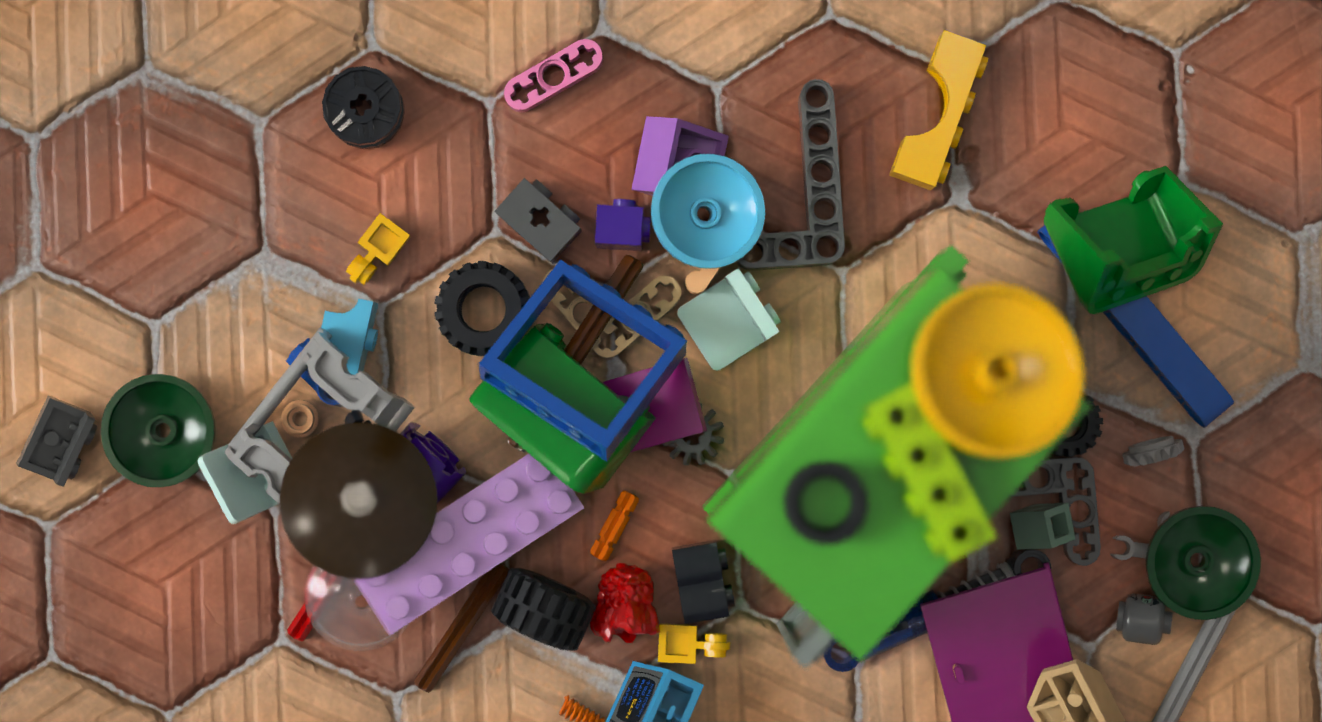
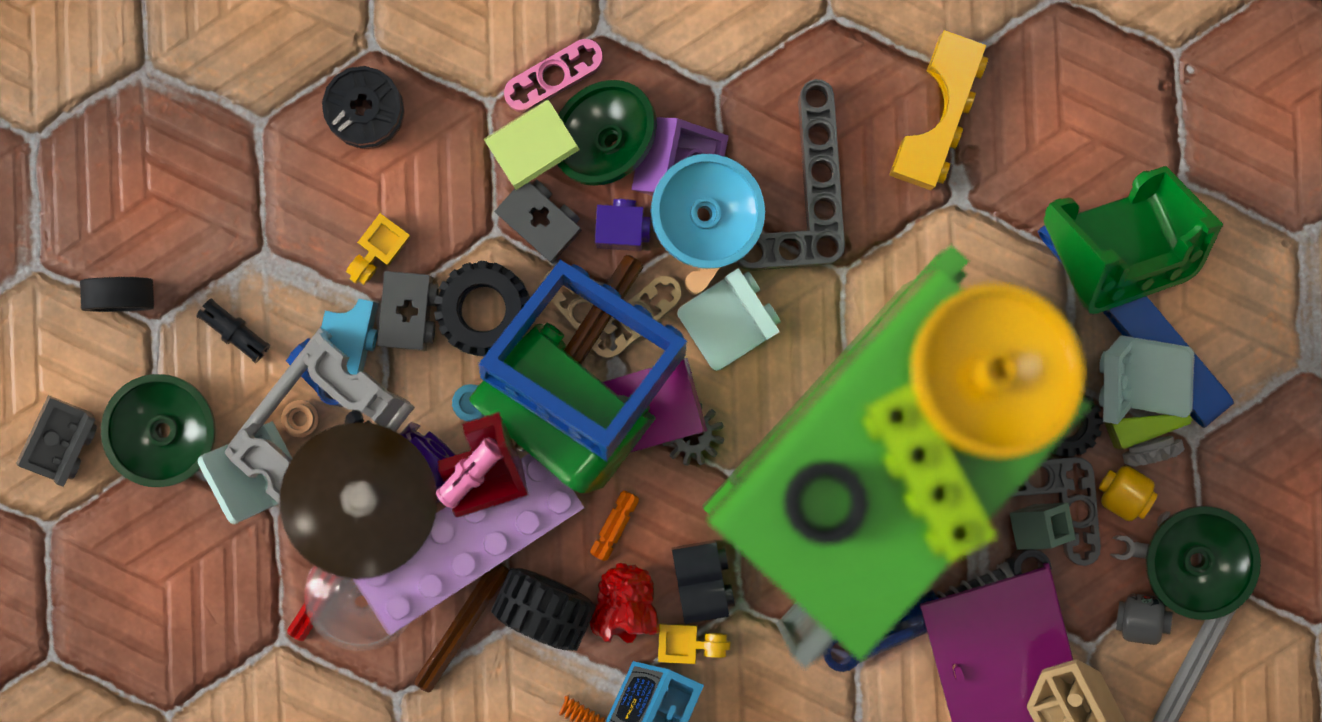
none -> black tyre [80,277,154,312]
none -> black pin [196,298,270,363]
none -> dark grey brick [377,271,439,351]
none -> bright pink pin [436,438,502,508]
none -> dark red panel [438,412,528,518]
none -> medium azure tile [452,384,485,422]
none -> yellowish green slope [484,99,580,190]
none -> dark green dish [557,80,657,186]
none -> yellow head [1098,465,1158,521]
none -> light aqua bracket [1099,335,1194,424]
none -> lime slope [1105,414,1192,449]

